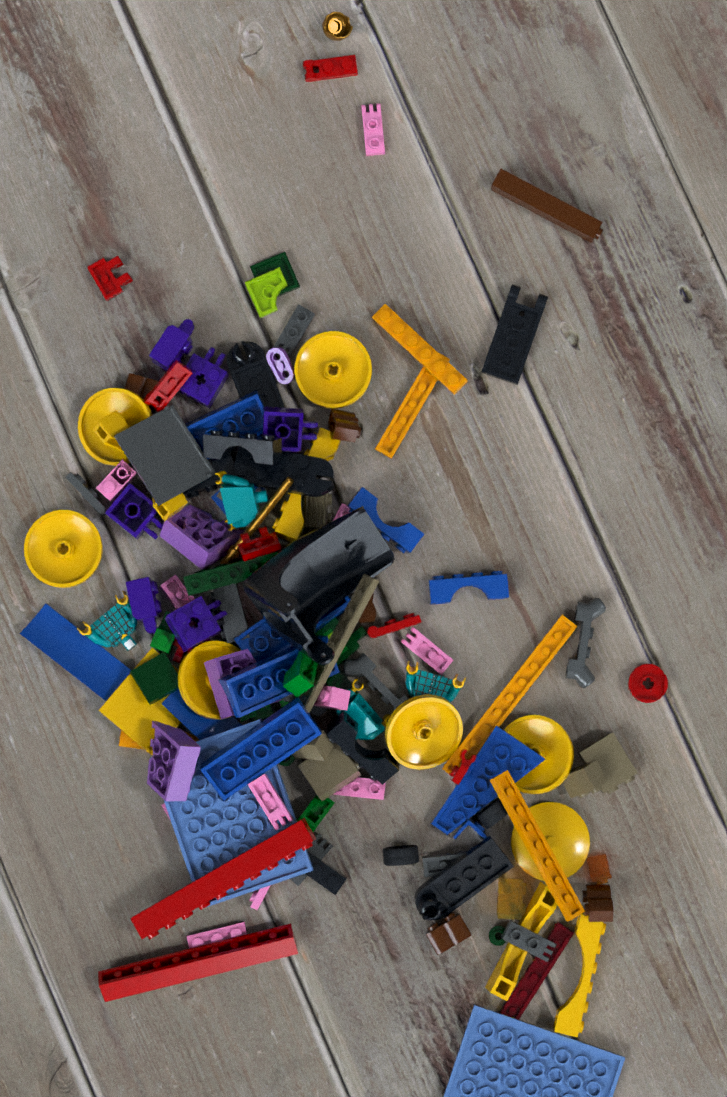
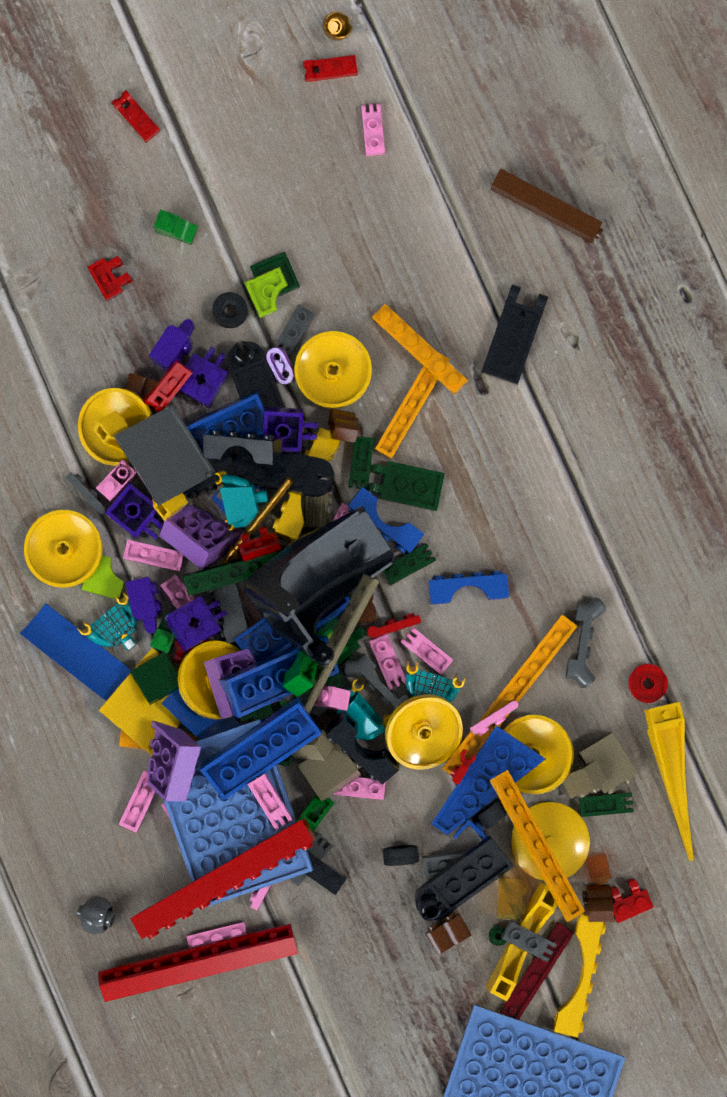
none -> dark grey plant [77,897,115,934]
none -> lime tile [82,555,125,599]
none -> red plate [111,90,160,143]
none -> bright pink plate [119,770,156,833]
none -> bright pink plate [123,539,184,572]
none -> green arch [154,209,198,245]
none -> black tyre [212,292,248,328]
none -> dark green hinge [348,436,374,490]
none -> dark green tile [367,461,445,511]
none -> bright pink hinge [369,634,406,690]
none -> dark green hinge [383,544,436,586]
none -> bright pink hinge [470,701,518,736]
none -> dark green hinge [579,792,634,817]
none -> red plate [610,878,654,923]
none -> yellow plate [644,702,694,861]

